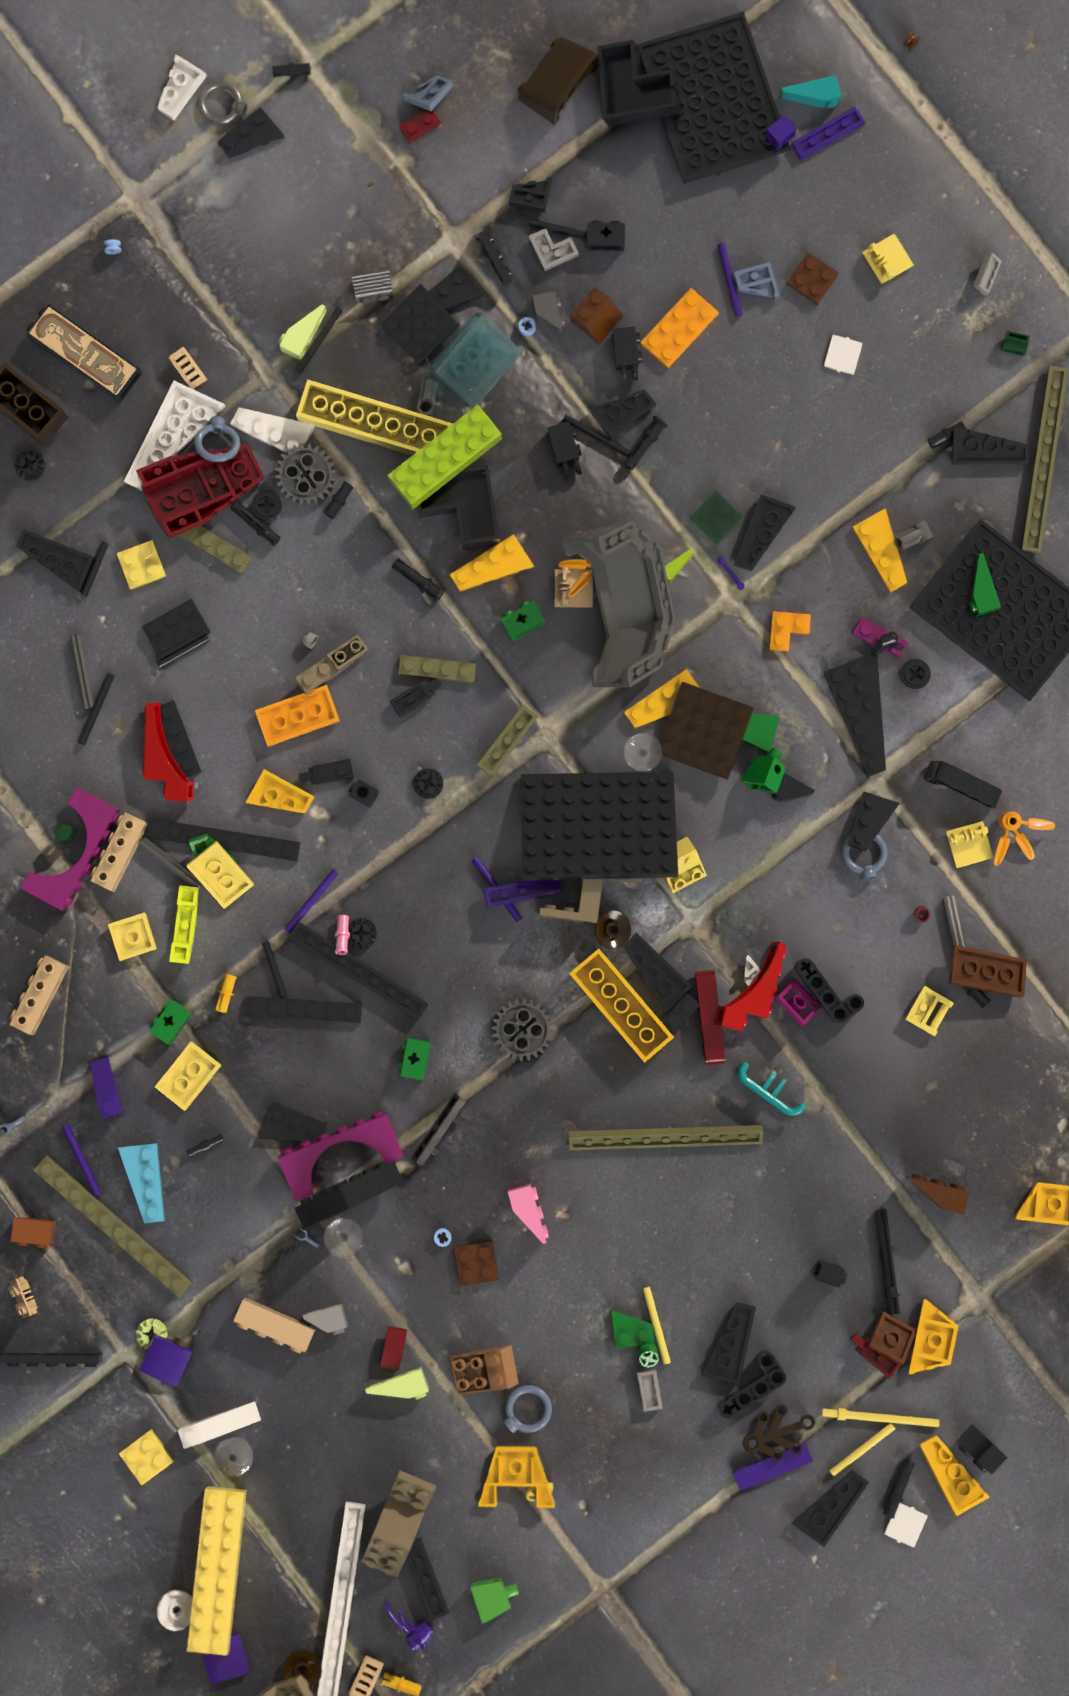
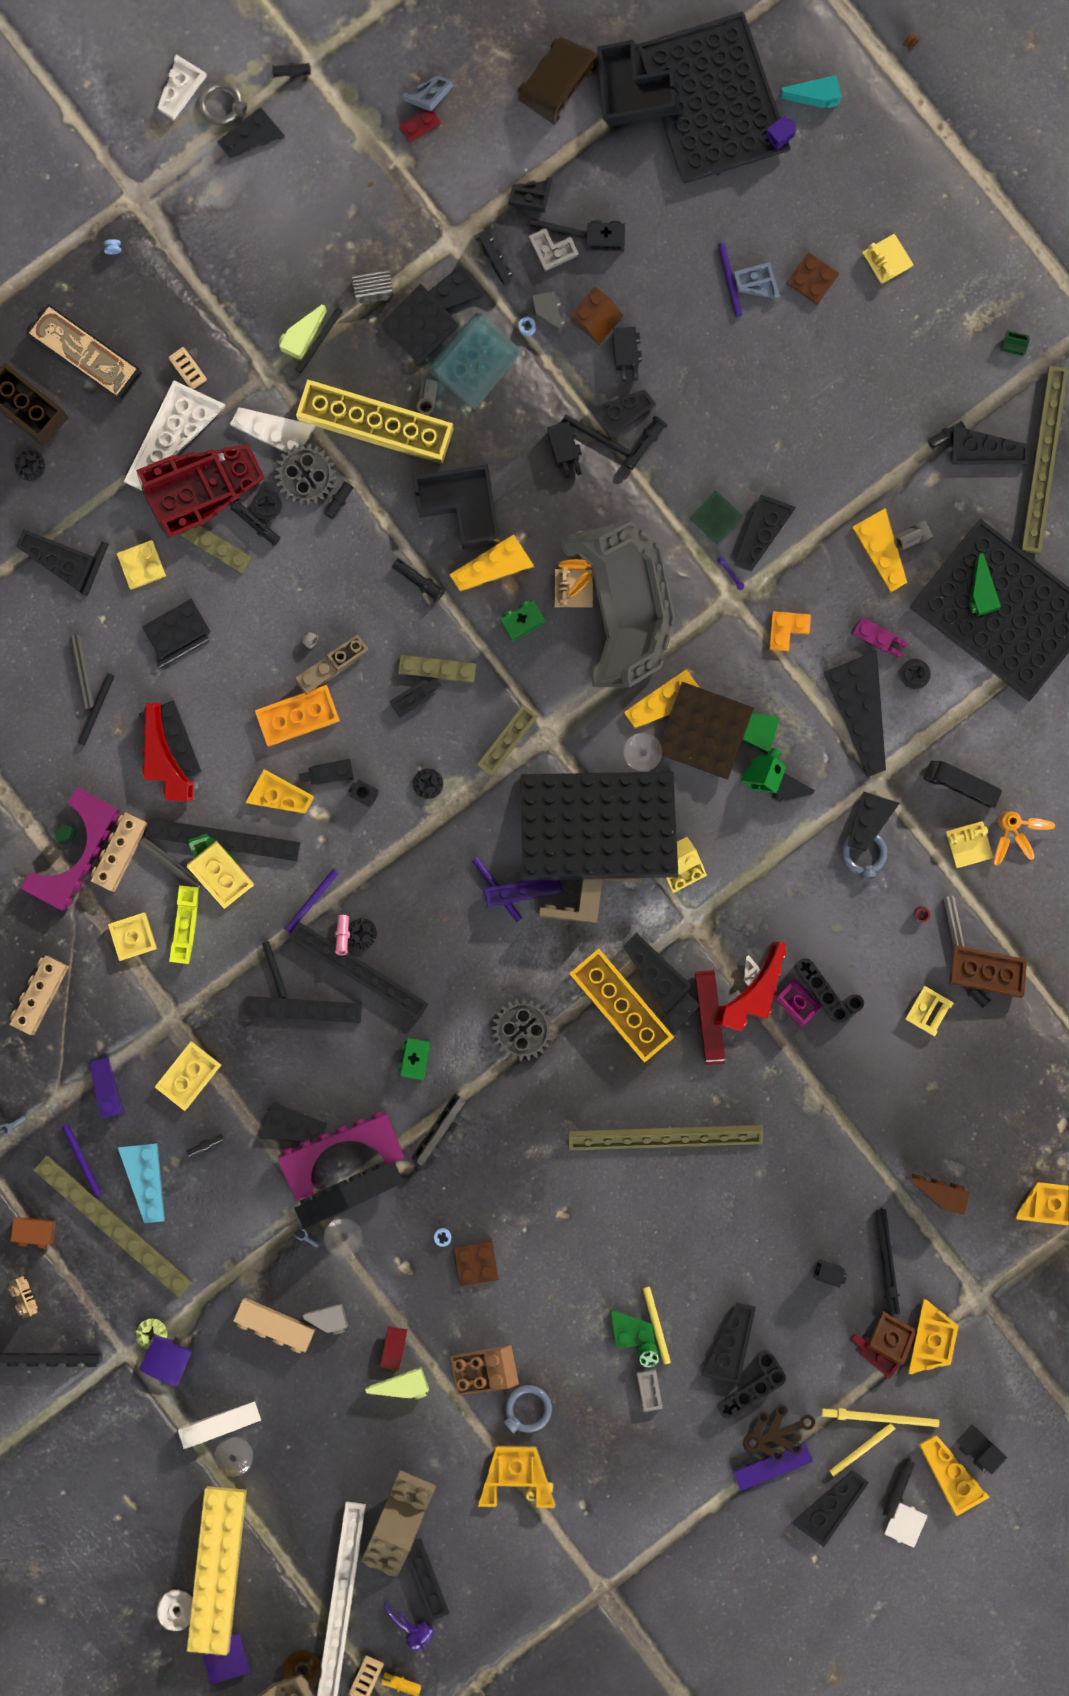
light yellow plate [119,1429,174,1486] -> none
green brick [150,1000,193,1045] -> none
sand blue piece [194,416,240,462] -> none
yellow axle [216,974,237,1013] -> none
lime brick [388,404,502,510] -> none
bright green torso [470,1578,519,1623] -> none
bright pink slope [508,1184,549,1244] -> none
dark brown dish [595,910,631,949] -> none
light orange plate [640,288,719,369] -> none
lime slope [665,549,694,583] -> none
teal piece [737,1062,806,1116] -> none
dark purple tile [791,106,865,161] -> none
white piece [824,335,863,375] -> none
black arm [872,632,898,655] -> none
light grey plate [973,252,1002,295] -> none

